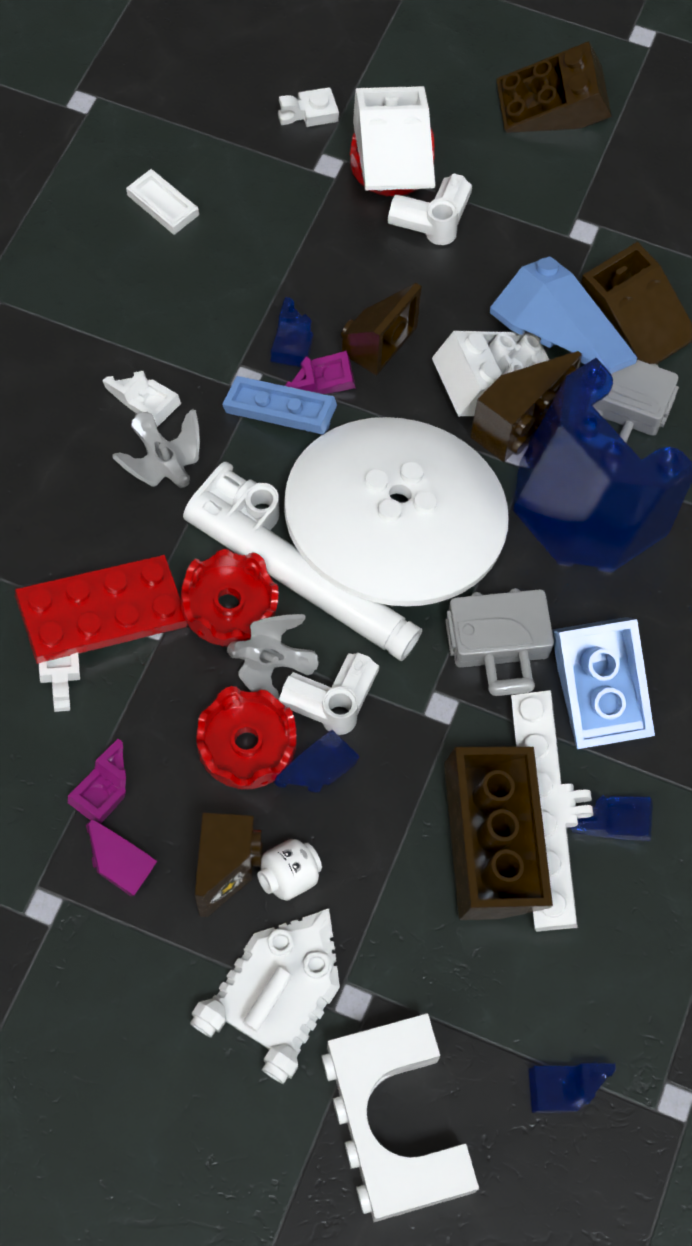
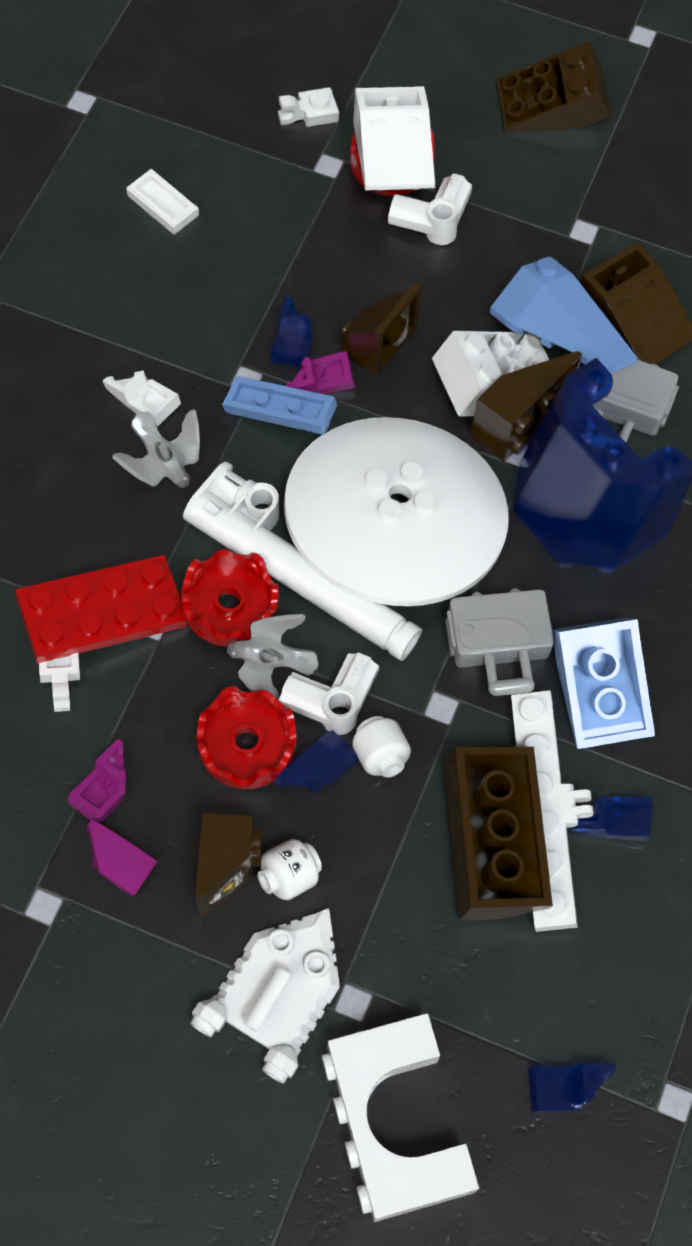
none -> white head [352,716,411,777]

